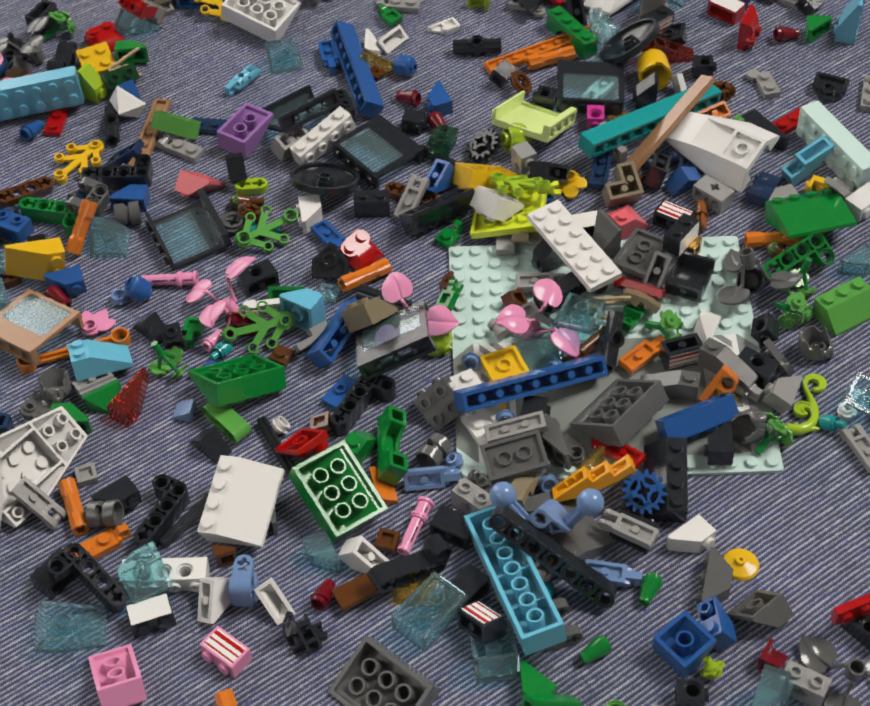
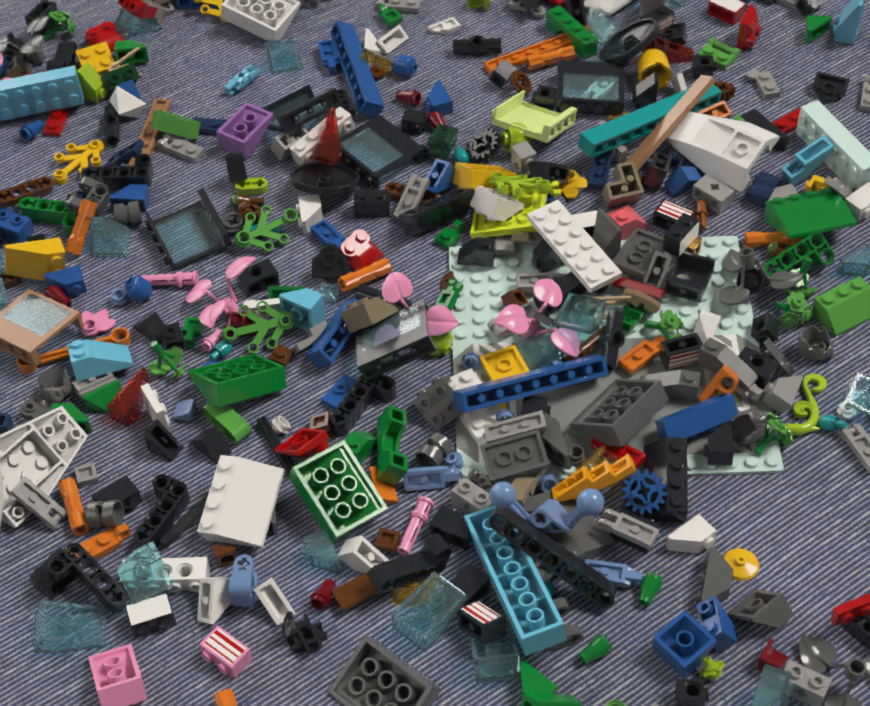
coral slope [174,170,226,198] -> none
dark pink brick [587,105,604,130] -> none
dark red cone [773,26,799,42] -> none
none -> white plate [141,383,171,431]
none -> black slope [143,419,184,461]
none -> clear red slope [314,107,342,166]
none -> teal cylinder [454,147,469,163]
none -> black slope [457,237,496,267]
none -> bright green plate [697,37,741,71]

